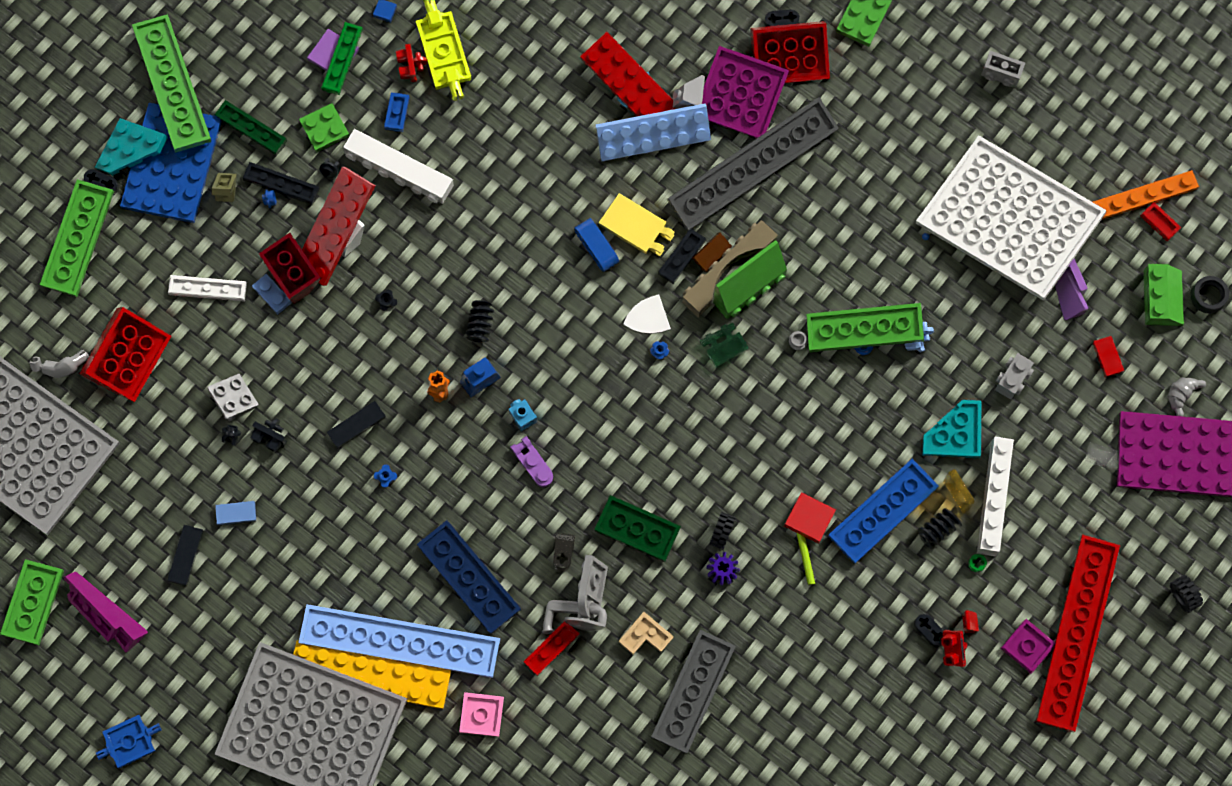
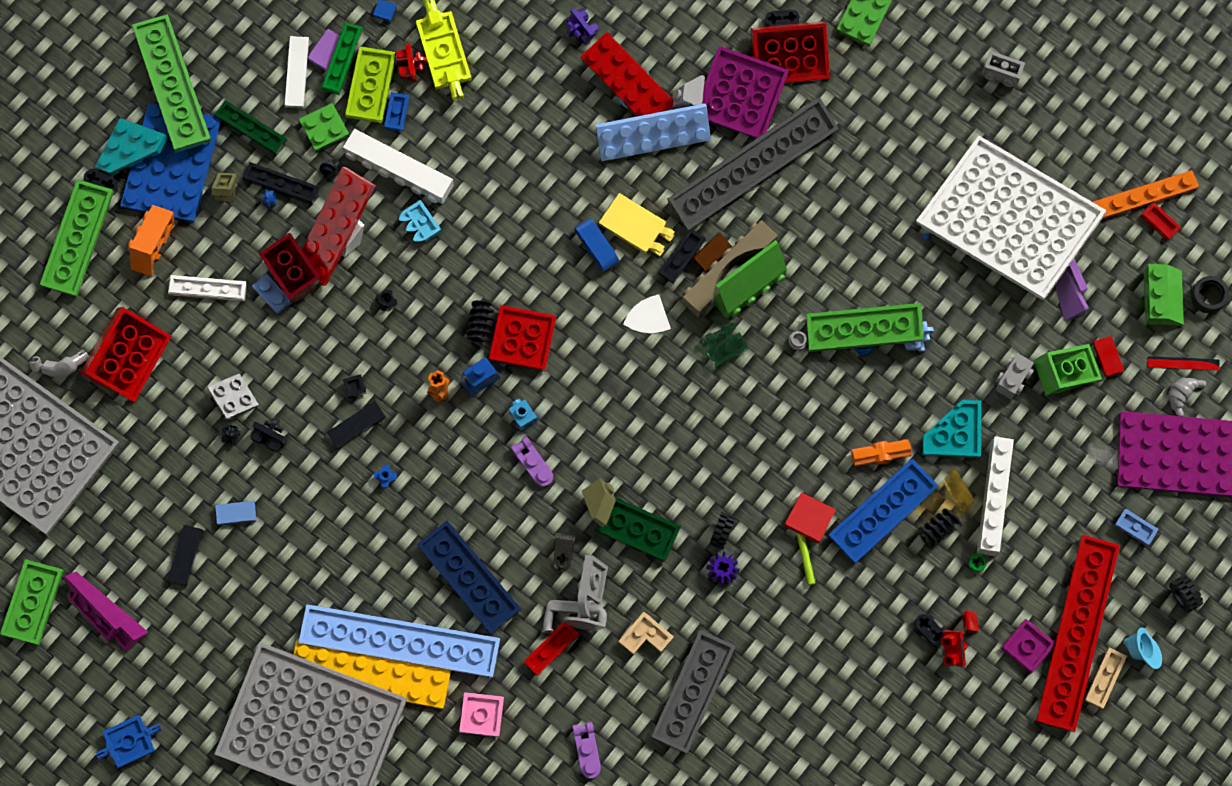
blue plate [650,341,669,359] -> none
none -> orange wedge [128,205,174,276]
none -> white tile [285,36,309,109]
none -> black plate [343,374,367,399]
none -> lime plate [345,46,396,123]
none -> medium azure plate [399,200,442,242]
none -> red plate [489,305,556,371]
none -> dark purple hips [566,9,599,45]
none -> medium lavender plate [572,722,601,779]
none -> olive slope [582,478,616,527]
none -> orange piece [851,439,912,467]
none -> bright green slope [1033,344,1102,396]
none -> tan plate [1084,647,1127,709]
none -> medium blue plate [1114,509,1159,547]
none -> medium azure piece [1124,627,1162,669]
none -> red sticker [1148,356,1220,370]

